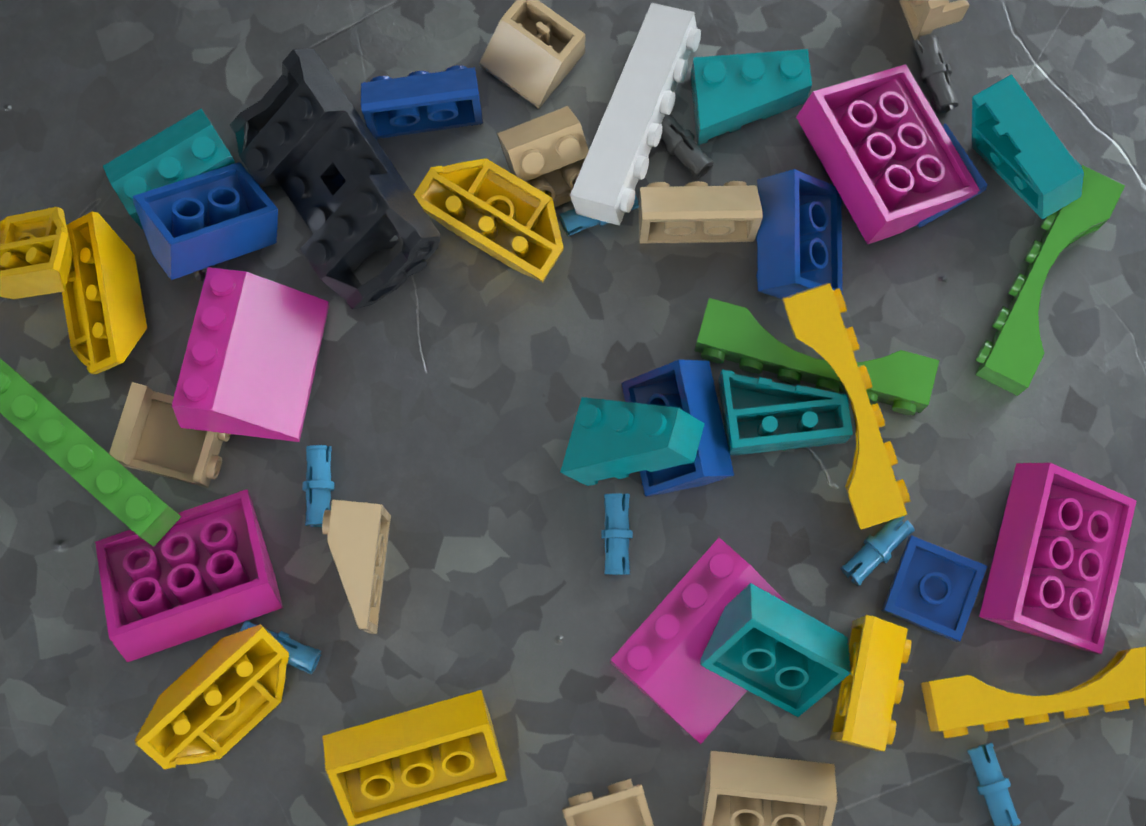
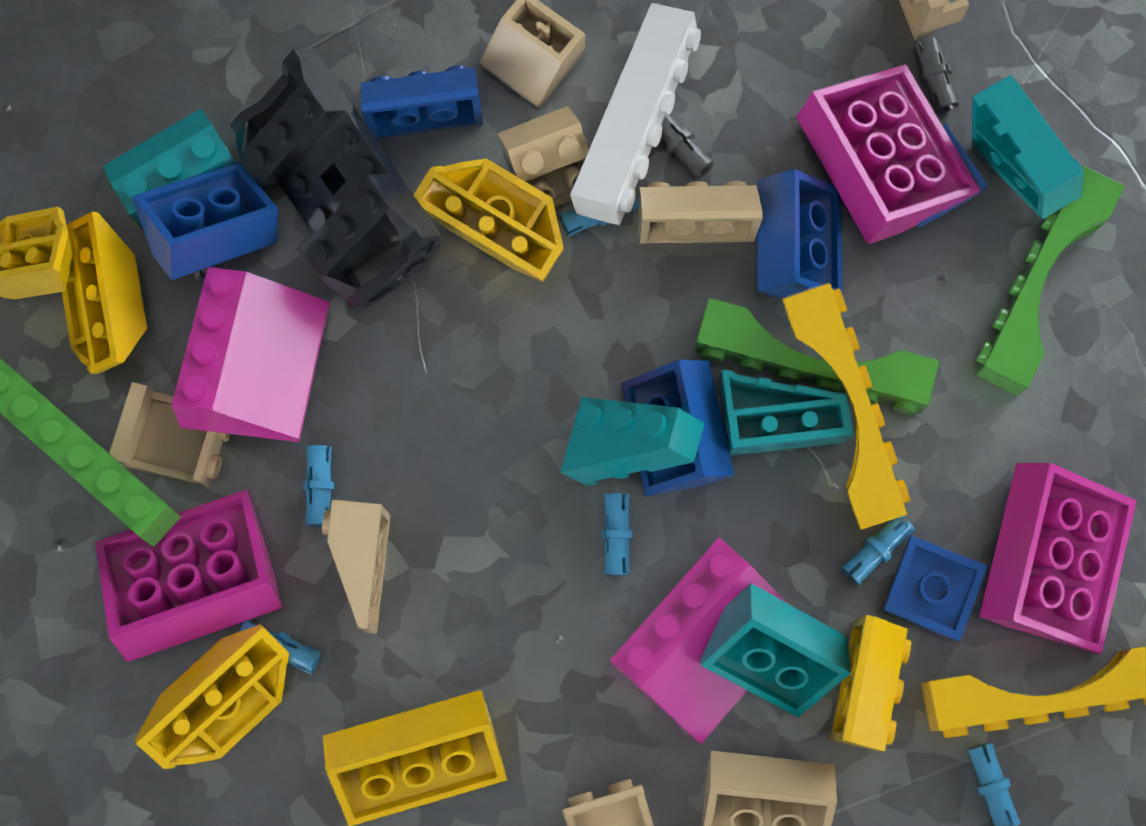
teal wedge [690,49,812,146] -> none

